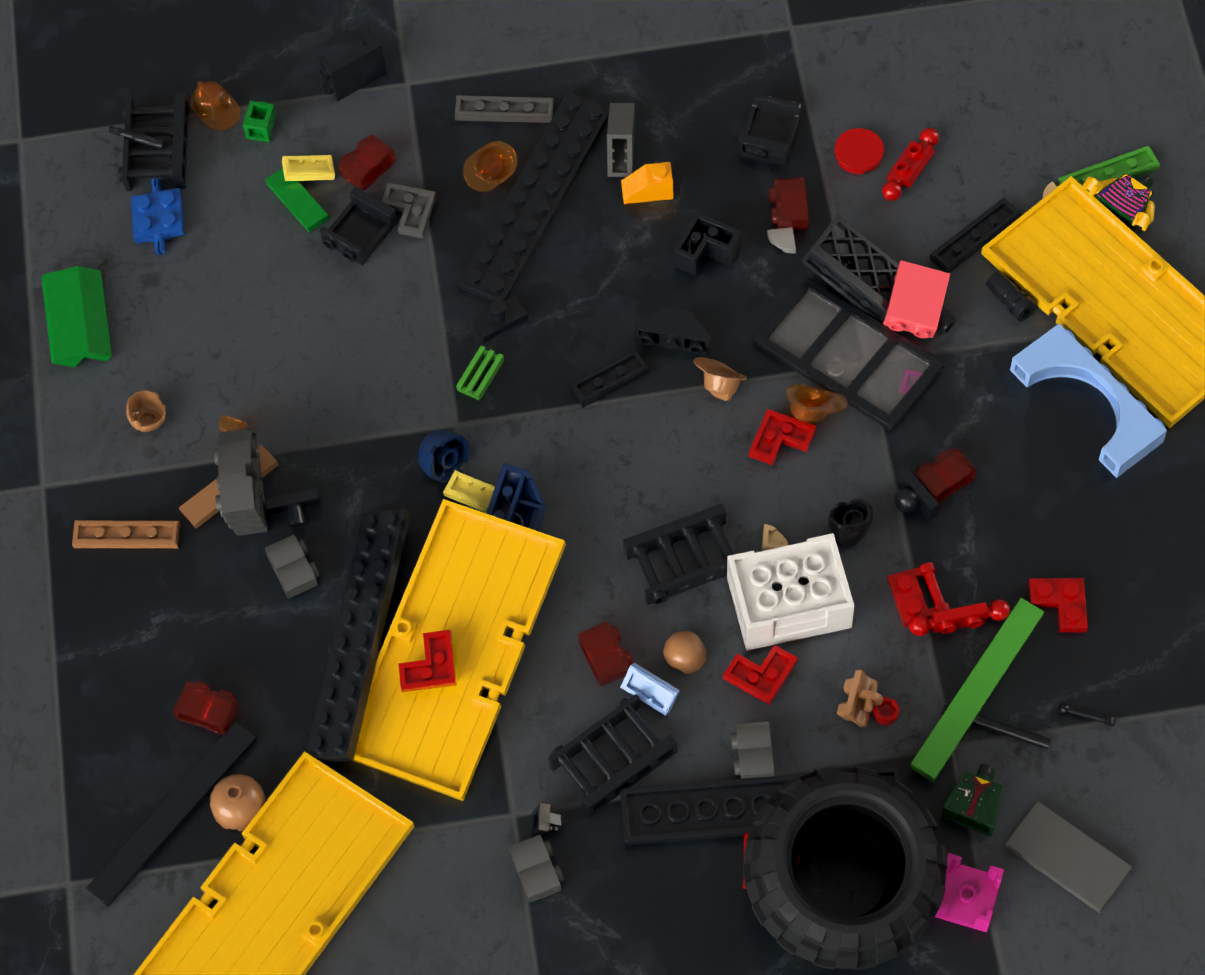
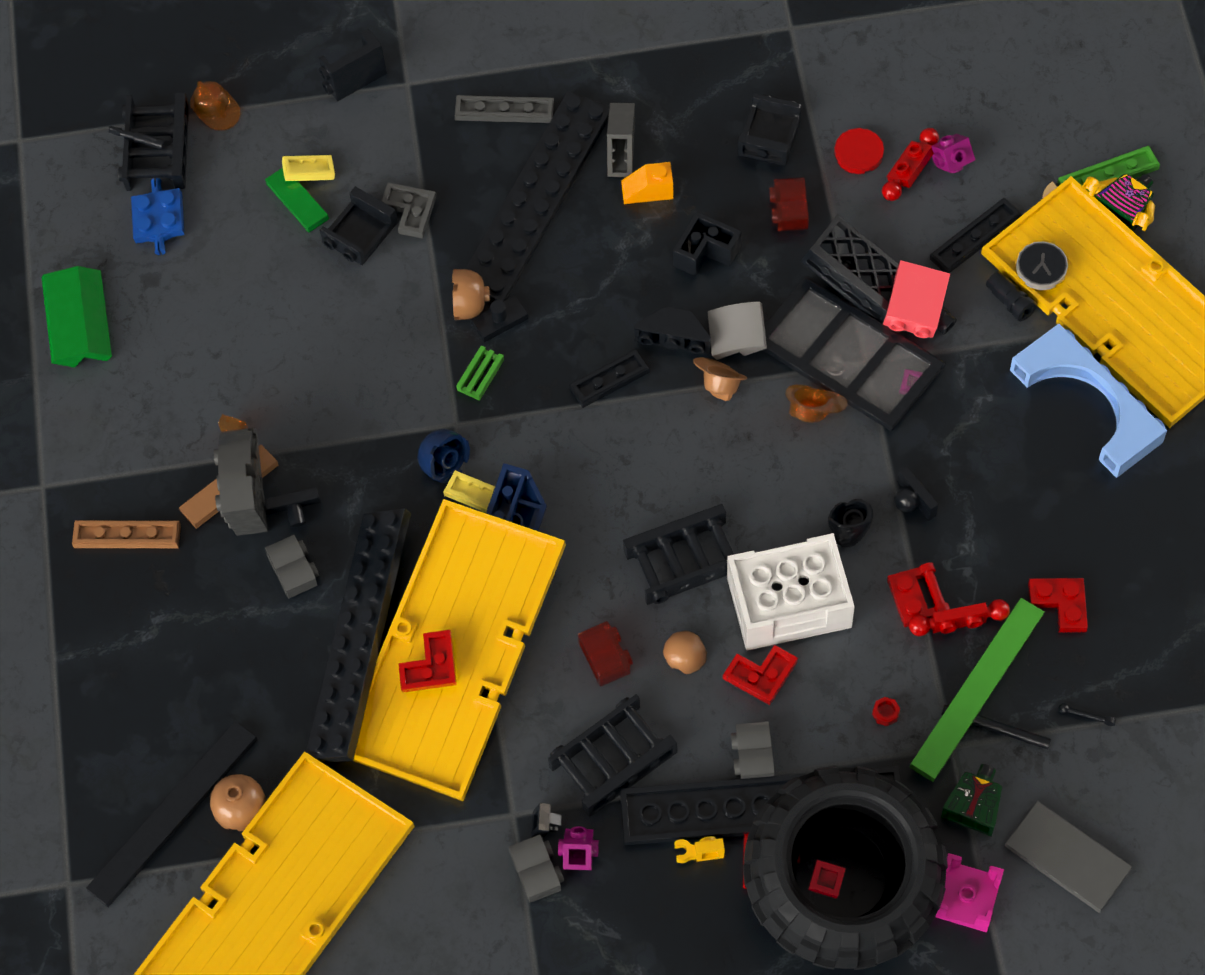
medium nougat hair [126,390,166,432] -> none
clear red brick [173,681,239,735] -> none
green brick [243,101,277,142] -> none
clear red brick [338,134,396,191] -> none
clear orange piece [463,141,517,192] -> none
light blue plate [620,663,680,716] -> none
red plate [748,409,817,465] -> none
tan tile [762,524,788,551] -> none
light grey tile [767,227,796,253] -> none
medium nougat hips [837,670,883,727] -> none
clear red brick [915,447,977,503] -> none
none -> medium nougat cylinder [452,269,490,320]
none -> magenta brick [558,826,599,870]
none -> yellow plate [674,836,725,863]
none -> light grey slope [708,302,767,360]
none -> dark red tile [808,860,846,899]
none -> magenta brick [932,134,975,173]
none -> black tile [1016,241,1068,290]

